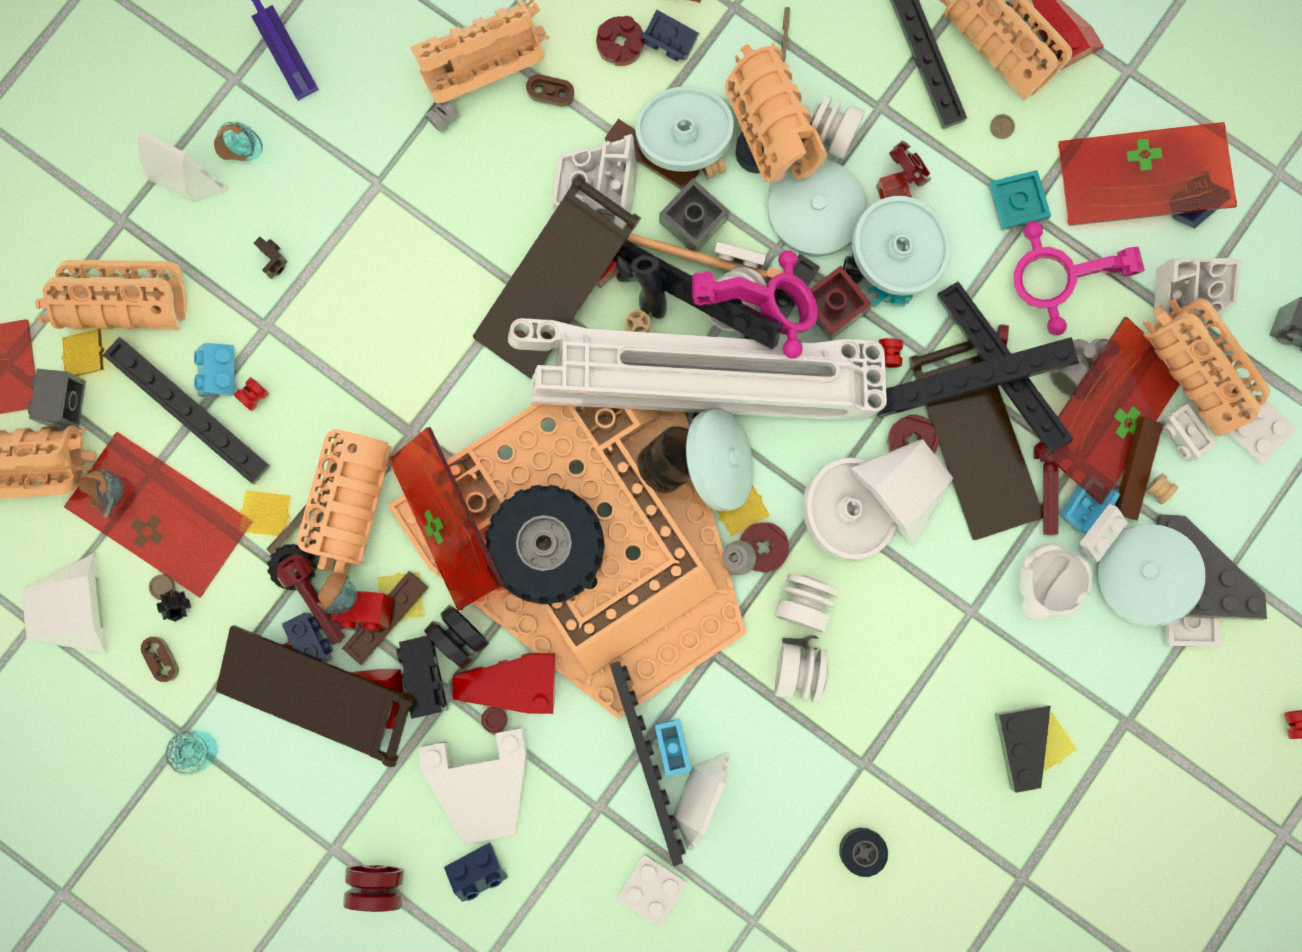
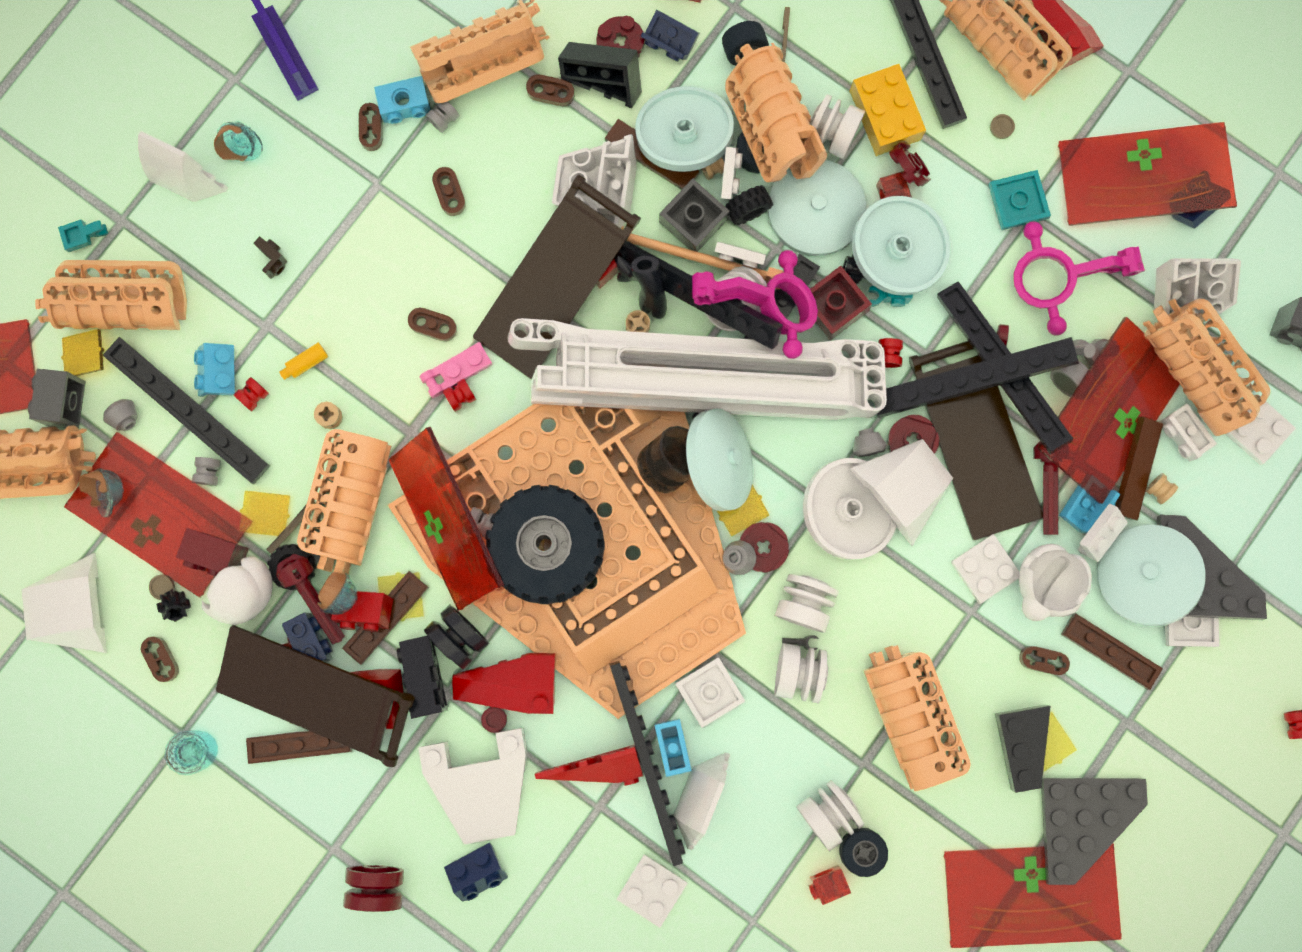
none -> teal plate [58,219,109,252]
none -> light grey cone [103,399,138,431]
none -> dark red brick [176,528,249,576]
none -> light grey wheel [192,457,221,486]
none -> white piece [201,556,273,625]
none -> reddish brown tile [246,731,353,764]
none -> yellow cylinder [279,342,329,380]
none -> tan wheel [314,401,343,429]
none -> reddish brown beam [358,102,383,151]
none -> medium azure brick [374,76,431,124]
none -> reddish brown plate [408,307,457,342]
none -> bright pink plate [419,342,493,398]
none -> reddish brown plate [432,167,466,216]
none -> red wheel [442,378,477,412]
none -> light grey wheel [465,507,494,538]
none -> red wedge [534,744,643,786]
none -> black wedge [558,42,642,109]
none -> white plate [675,657,745,728]
none -> white plate [721,147,743,199]
none -> black wheel [722,21,769,66]
none -> black tyre [725,185,773,225]
none -> white wheel [796,780,865,852]
none -> clear red brick [808,865,851,905]
none -> yellow brick [849,64,926,156]
none -> light grey cone [853,428,887,457]
none -> light nougat piece [863,645,971,791]
none -> clear red piece [943,843,1122,948]
none -> white plate [950,534,1019,604]
none -> reddish brown beam [1019,646,1070,675]
none -> dark grey plate [1041,778,1148,885]
none -> reddish brown tile [1060,613,1163,690]

